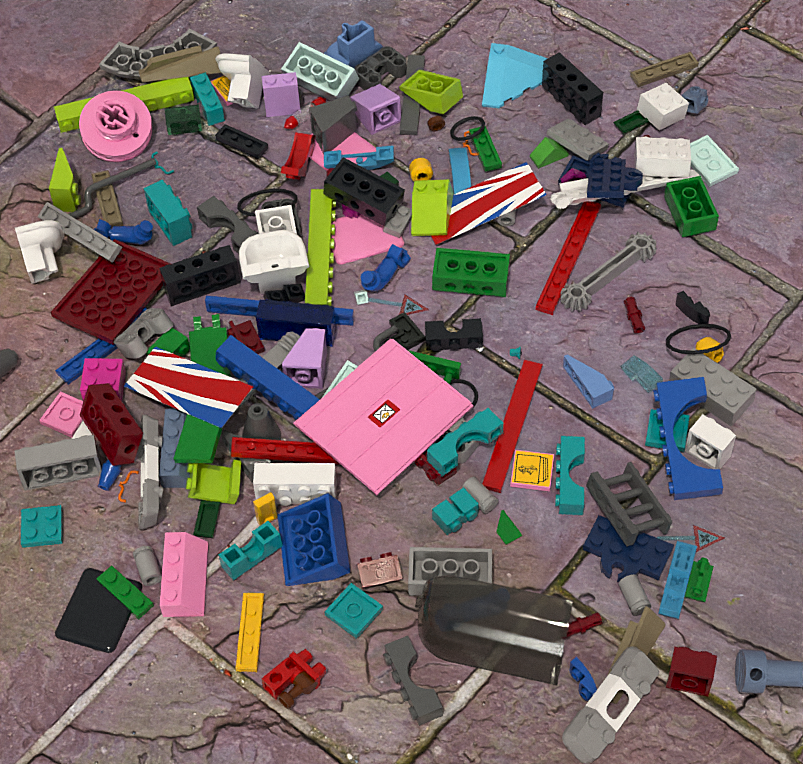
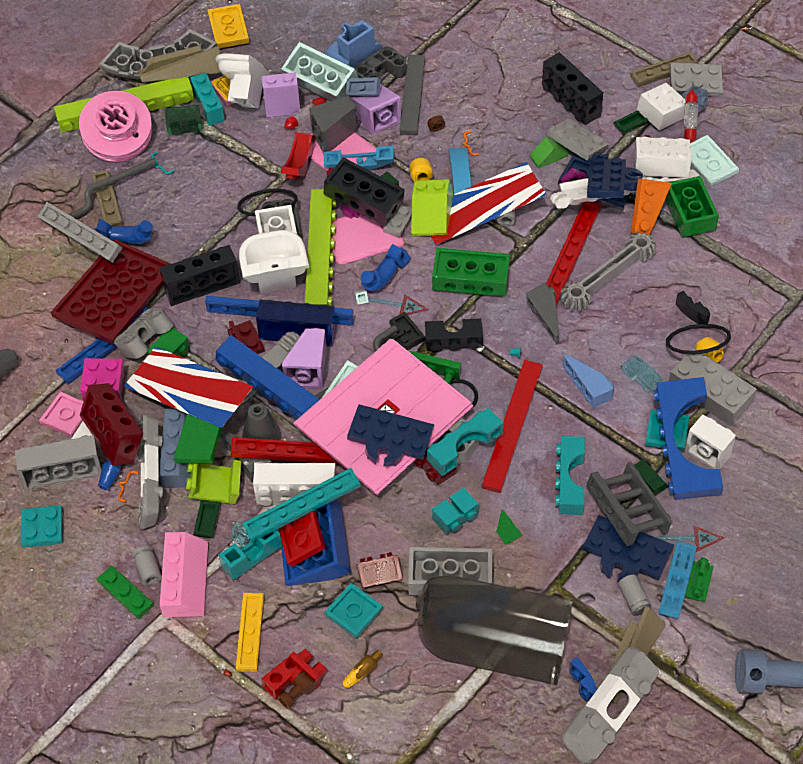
white piece [15,220,64,284] -> none
lime slope [49,148,81,212] -> none
black piece [55,568,143,653] -> none
teal brick [143,179,193,246] -> none
green tile [189,314,231,377] -> none
dark grey arch [197,196,258,254] -> none
black plate [215,124,268,159] -> none
yellow tile [253,492,278,526] -> none
black slope [263,283,305,304] -> none
dark grey arch [383,636,443,726] -> none
lime slope [399,70,463,114] -> none
black tyre [450,116,485,141] -> none
light grey piece [461,477,499,514] -> none
green plate [469,126,502,172] -> none
medium azure slope [482,43,548,108] -> none
yellow tile [510,450,554,491] -> none
dark red pin [559,612,603,639] -> none
dark red pin [624,297,645,334] -> none
dark red brick [666,646,717,697] -> none
none -> yellow plate [208,4,249,48]
none -> clear light blue tile [231,521,250,547]
none -> teal tile [242,468,361,542]
none -> red plate [279,510,326,567]
none -> pearl gold piece [342,650,383,688]
none -> sand blue plate [345,77,381,97]
none -> dark blue plate [347,404,434,467]
none -> dark grey slope [526,282,559,344]
none -> orange wing [631,178,672,235]
none -> dark green tile [634,459,668,496]
none -> light grey plate [669,62,723,97]
none -> piece [683,89,698,143]

